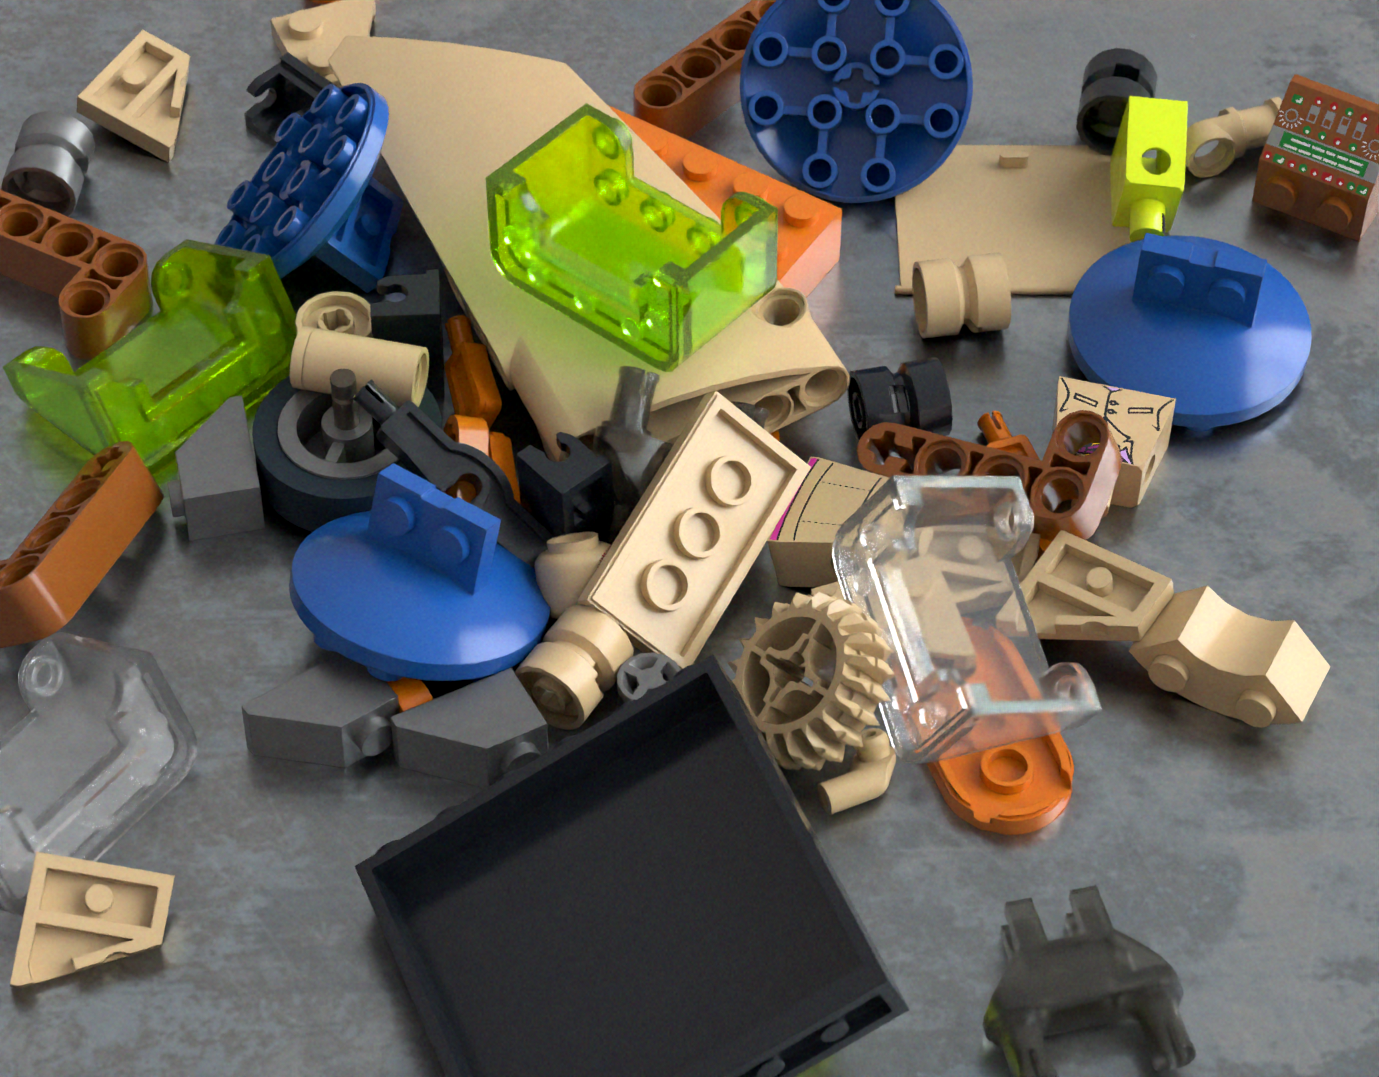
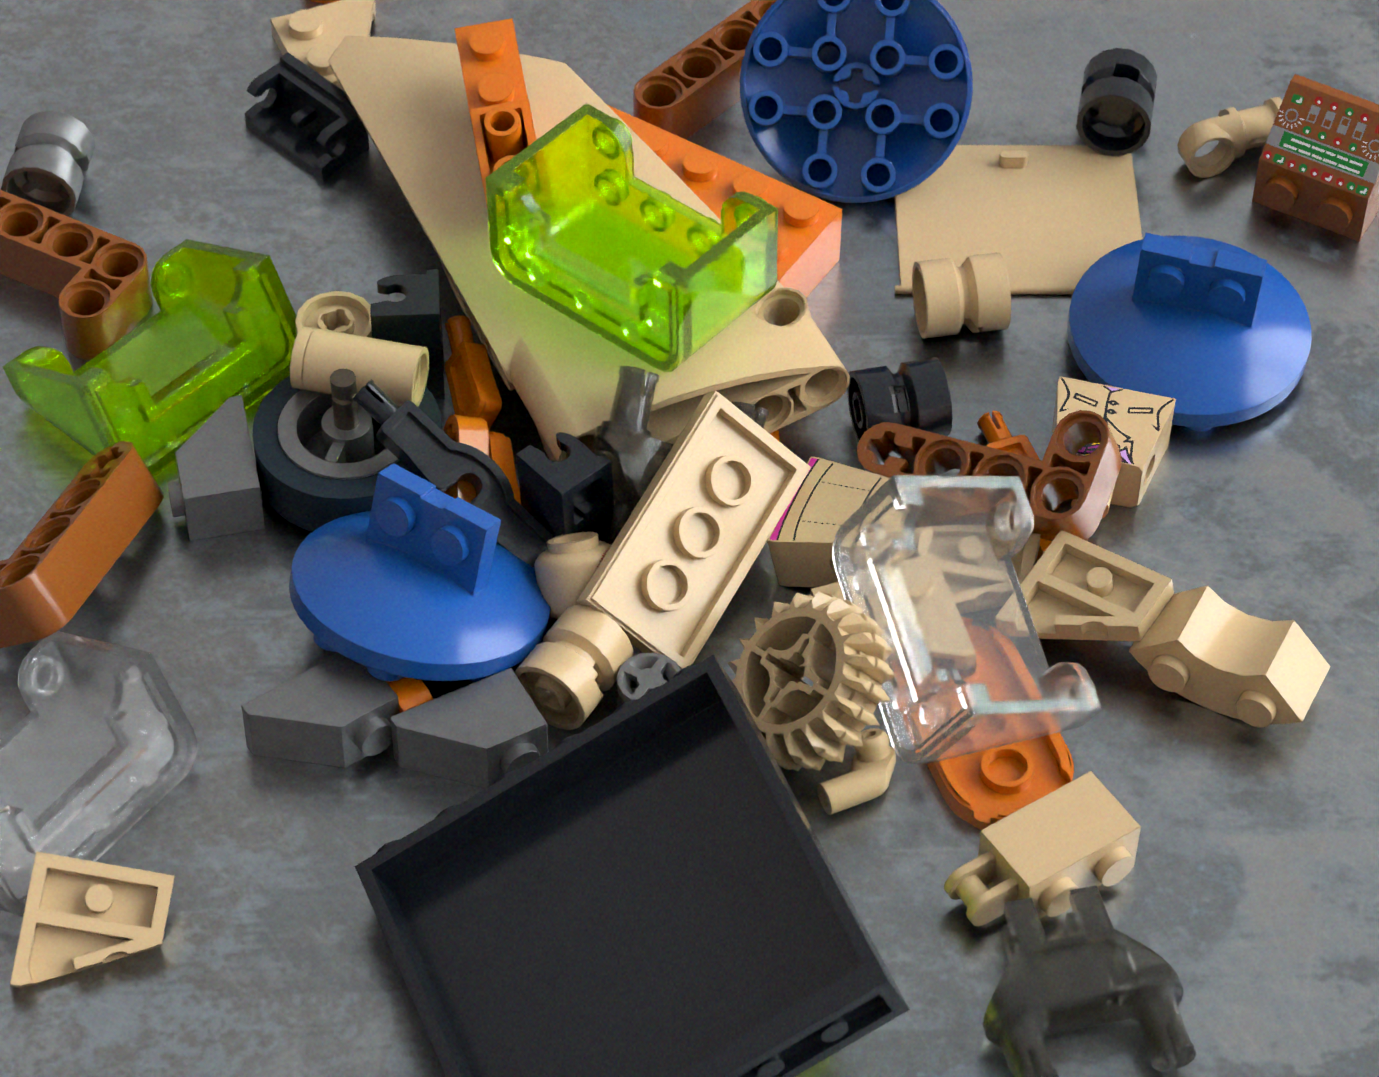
tan wing [77,30,190,163] -> none
blue bracket [214,83,404,293] -> none
neon yellow torso [1110,96,1188,242] -> none
none -> orange slope [454,18,548,214]
none -> tan brick [944,771,1141,927]

